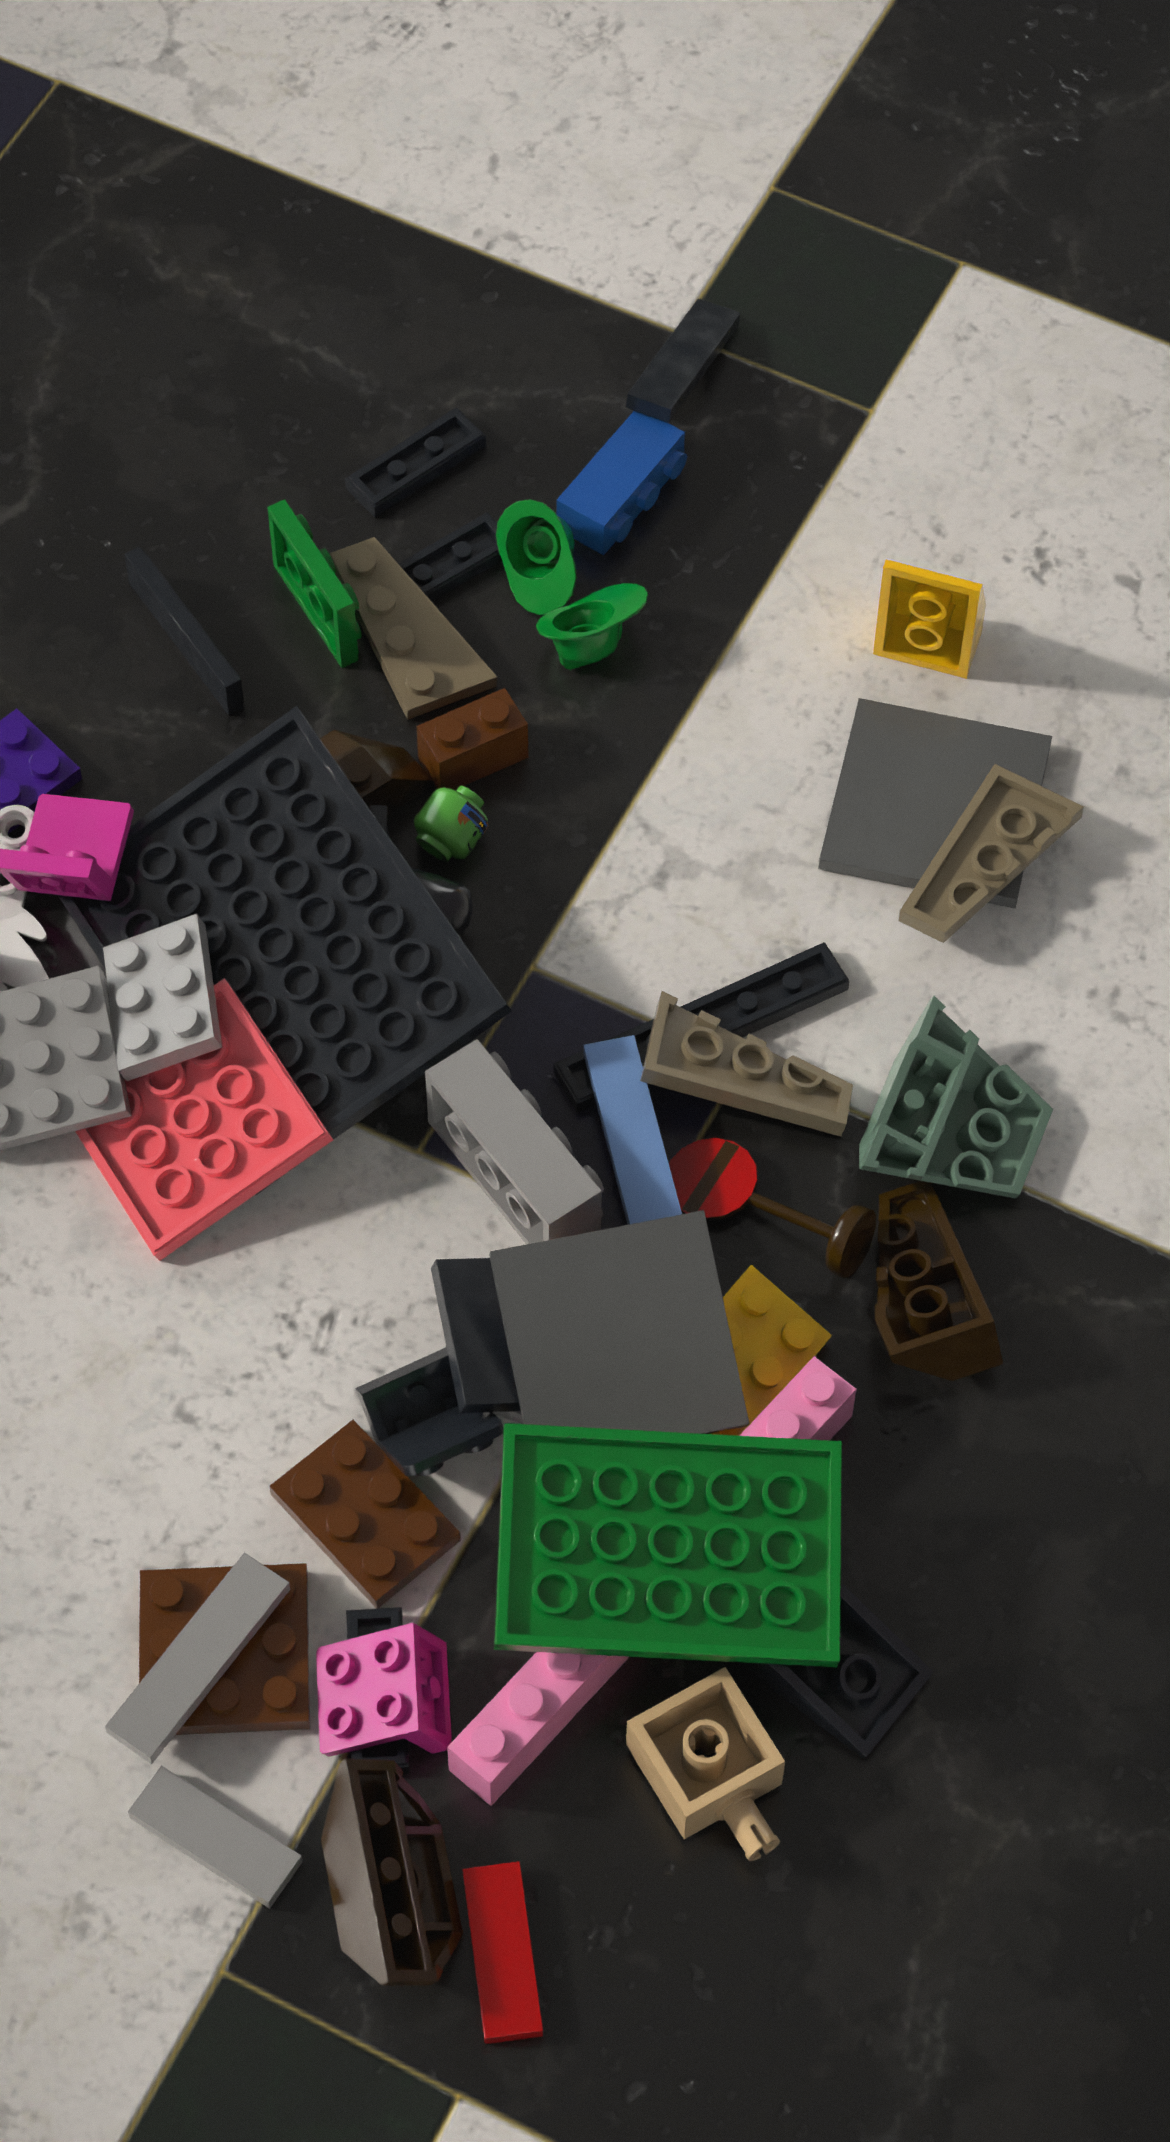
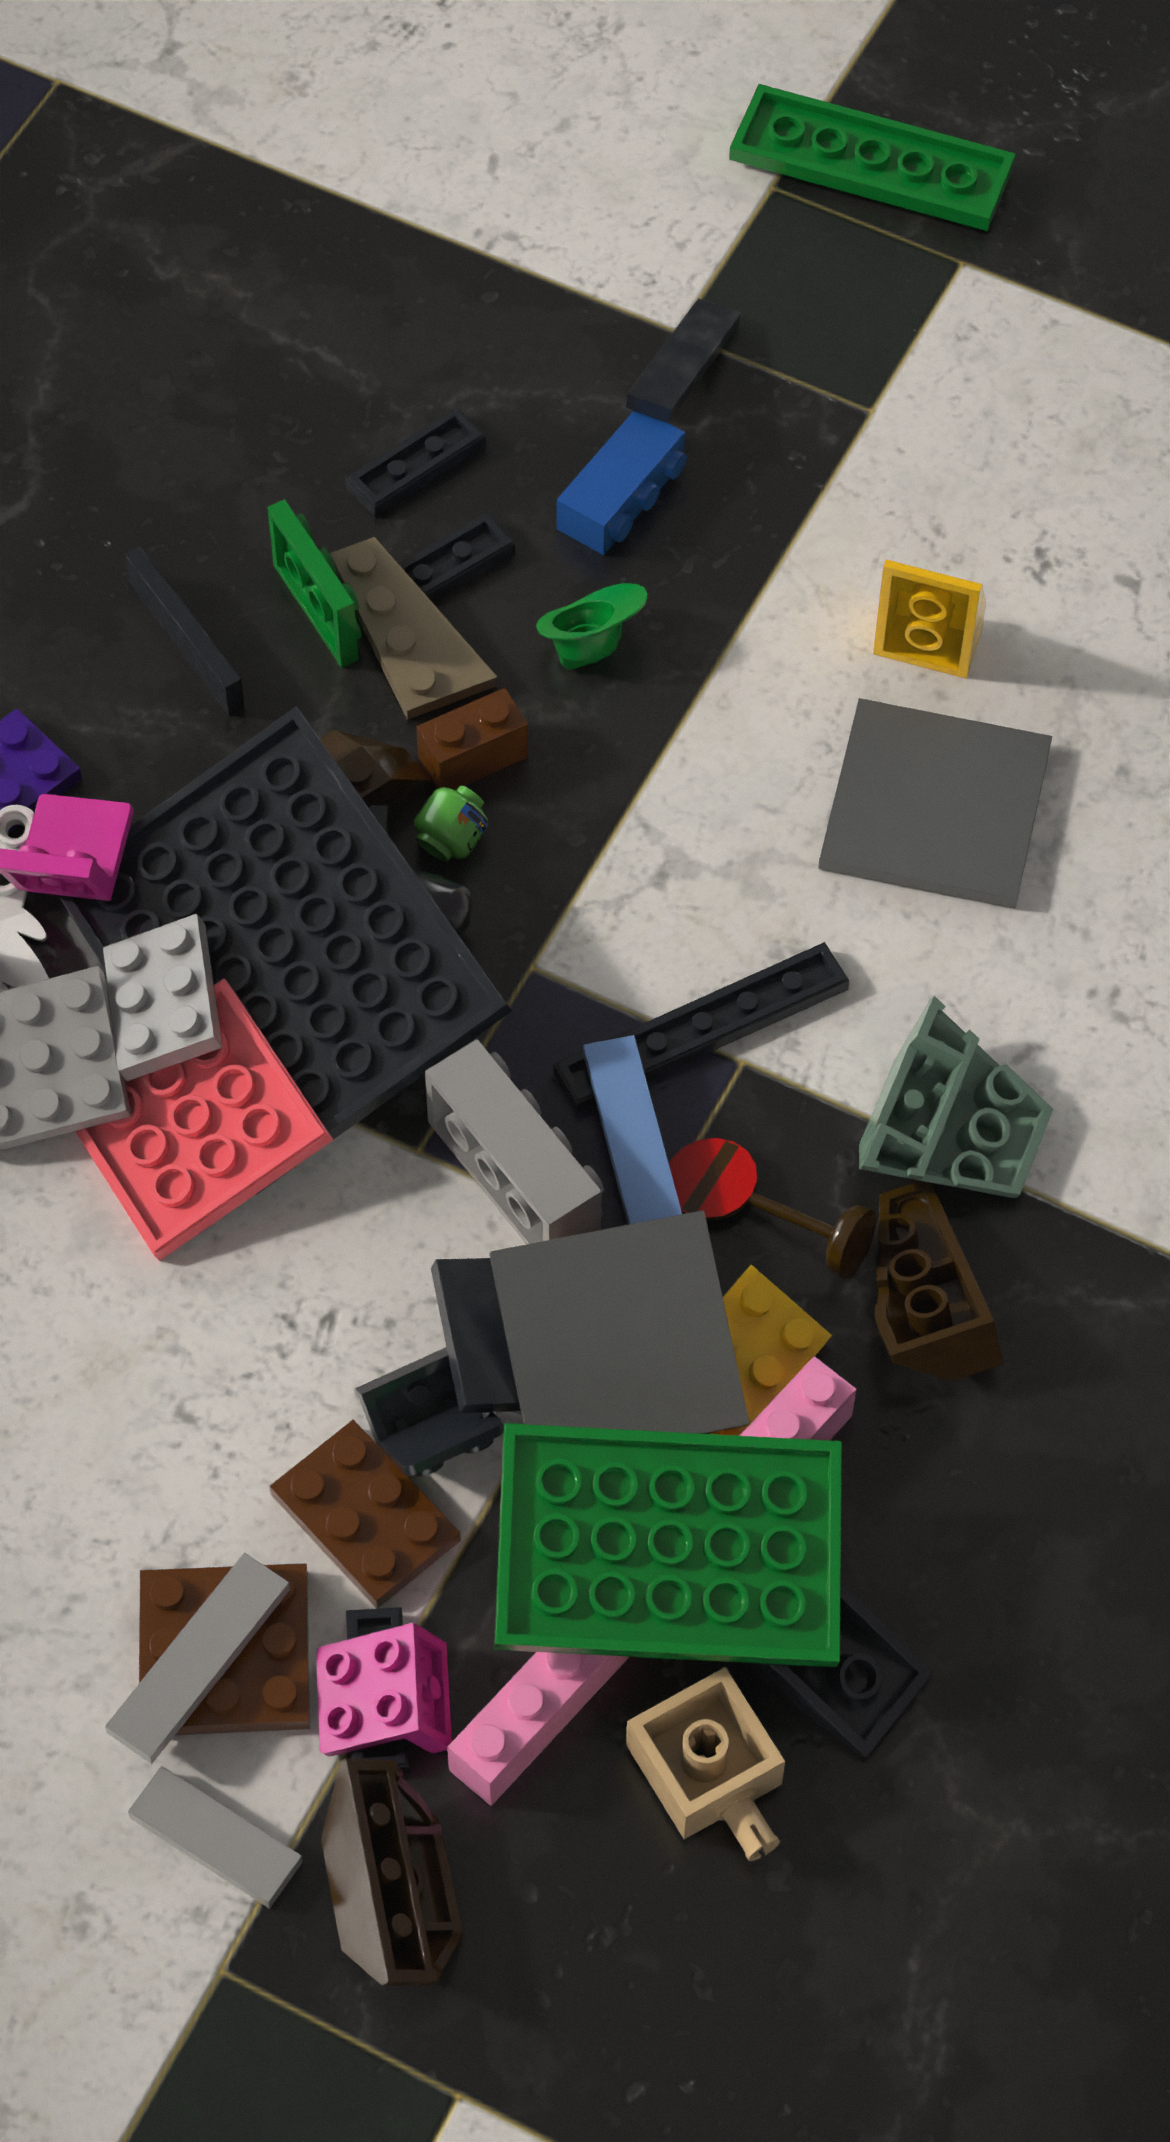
red tile [462,1861,543,2044] -> none
green piece [496,499,577,615] -> none
dark tan wing [640,991,853,1136] -> none
dark tan wing [898,764,1084,943] -> none
none -> green plate [729,84,1016,231]

